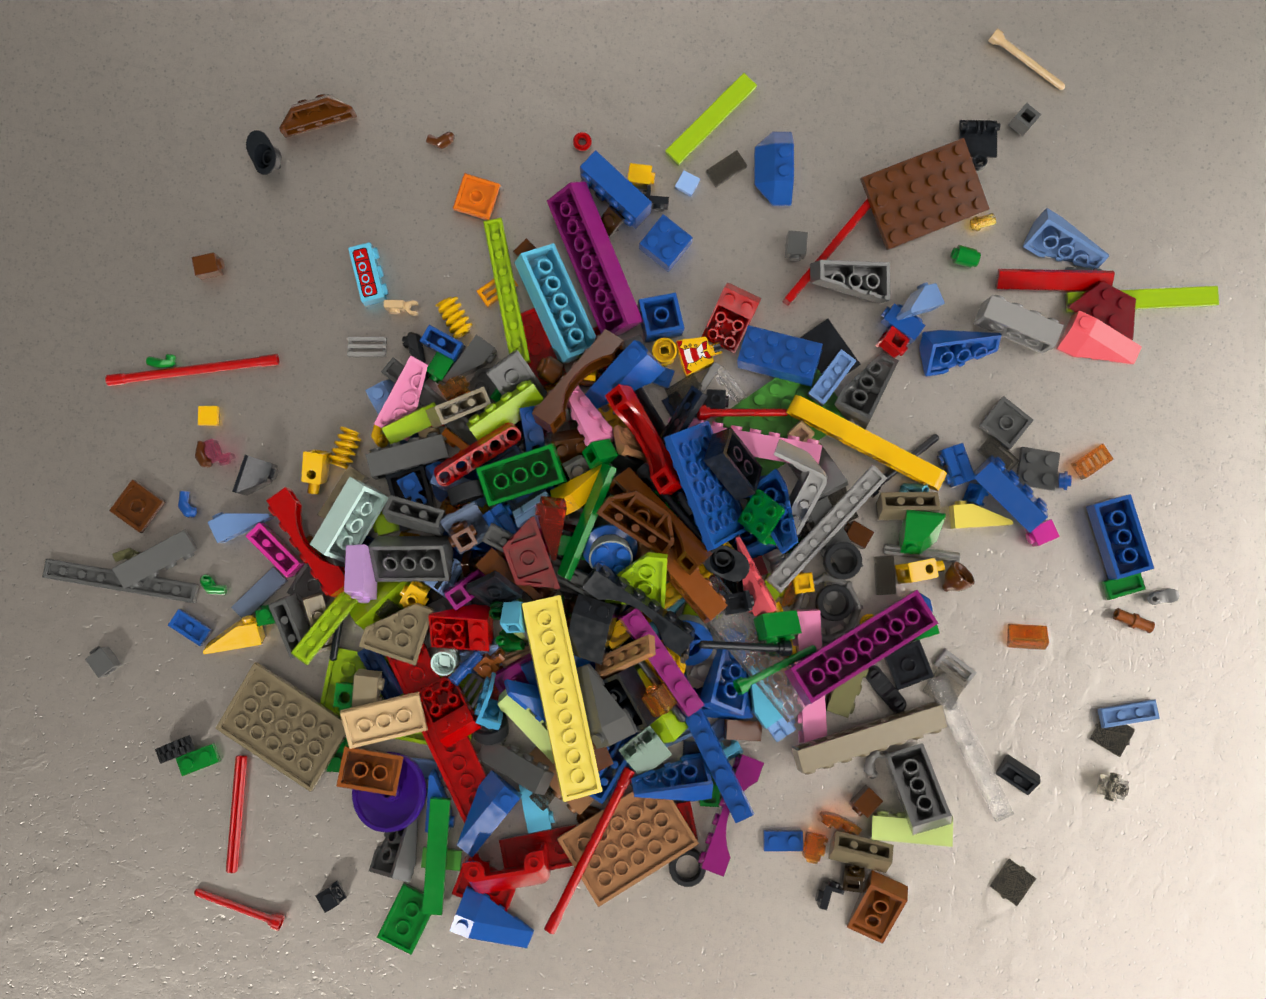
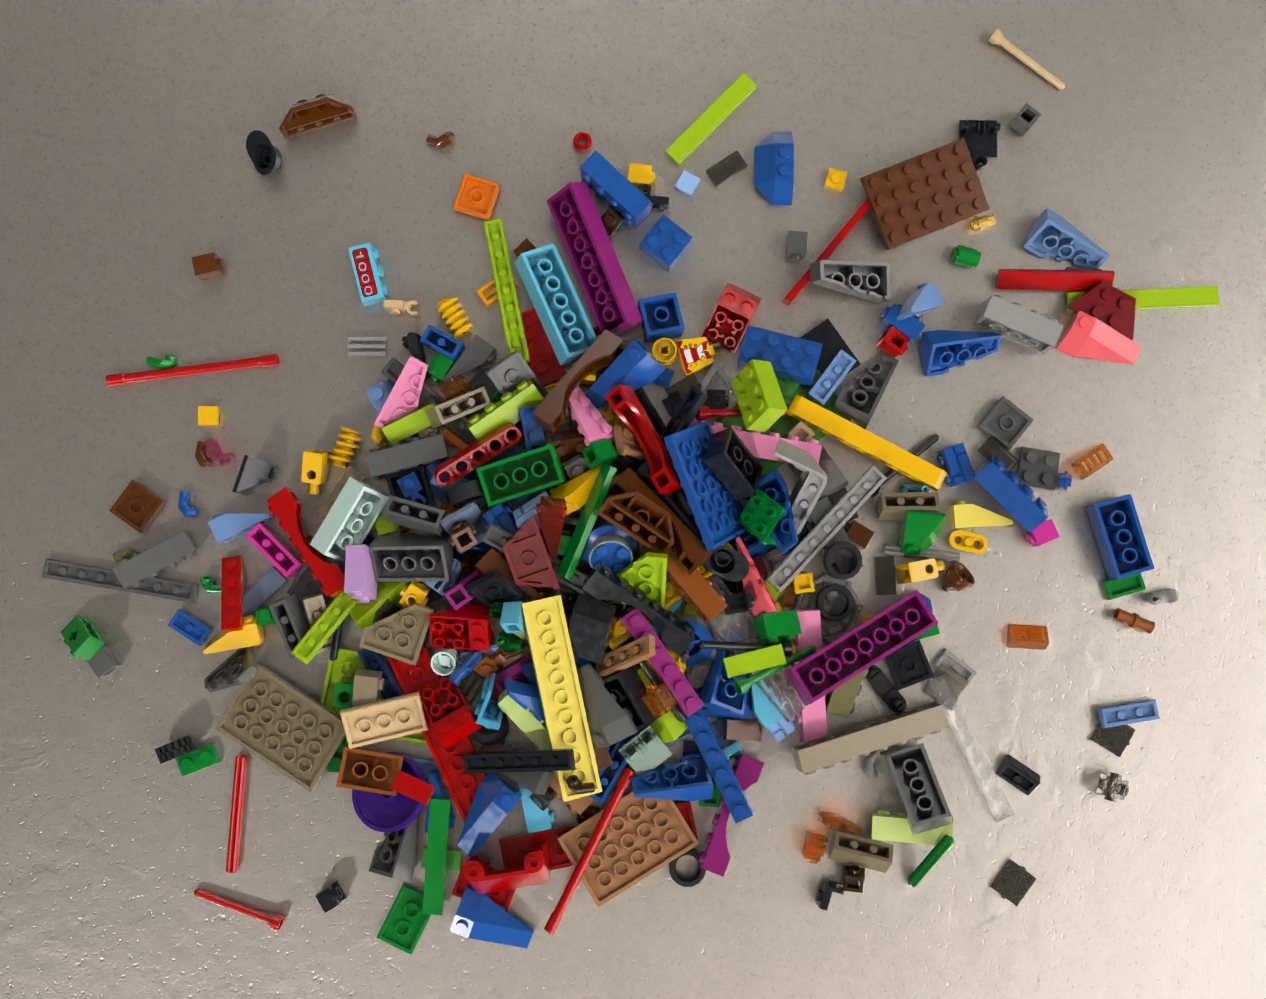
reddish brown head [536,356,566,385] -> none
blue plate [763,830,803,851] -> none
dark orange slope [847,870,908,944] -> none
reddish brown brick [850,785,883,818] -> none
blue tile [962,483,989,506] -> none
none -> green brick [61,615,104,661]
none -> dark grey plate [204,646,258,693]
none -> red plate [221,556,243,633]
none -> red tile [391,770,436,805]
none -> black tile [463,748,576,774]
none -> dark brown arm [566,775,595,795]
none -> lime tile [723,644,786,678]
none -> lime brick [731,359,787,432]
none -> yellow plate [824,167,848,192]
none -> green axle [908,834,954,887]
none -> yellow plate [948,530,988,554]

